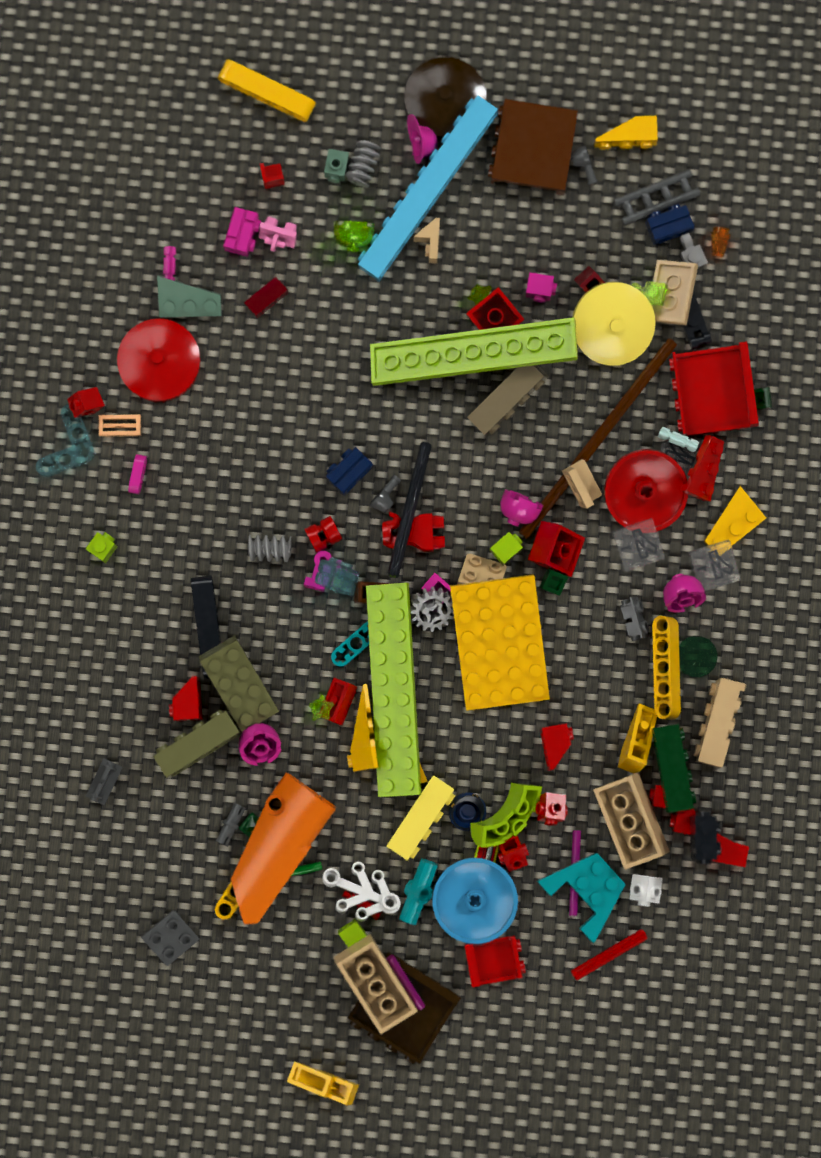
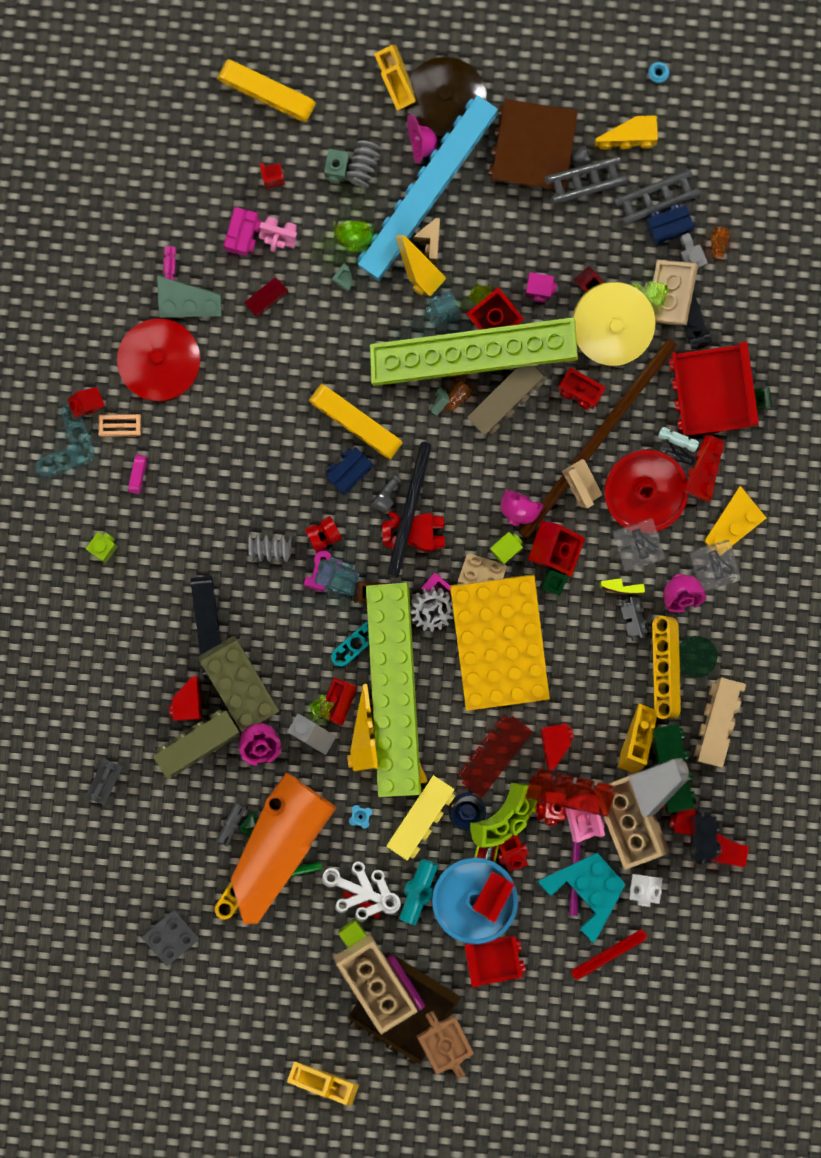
none -> light grey slope [287,714,336,755]
none -> yellow beam [308,384,403,460]
none -> sand green tile [331,263,352,292]
none -> medium azure plate [349,805,372,828]
none -> yellow slope [374,45,416,111]
none -> yellow slope [395,234,446,296]
none -> medium nougat plate [416,1011,474,1079]
none -> clear light blue brick [426,291,459,327]
none -> sand green tile [431,386,450,415]
none -> clear orange cone [446,381,472,412]
none -> clear red windscreen [458,714,533,798]
none -> red panel [473,872,515,923]
none -> clear red windscreen [525,769,615,817]
none -> dark grey bar [545,156,627,205]
none -> red bracket [557,367,606,410]
none -> bright pink bracket [564,793,605,843]
none -> neon yellow slope [599,578,645,595]
none -> light grey slope [629,758,689,817]
none -> medium azure plate [648,62,669,83]

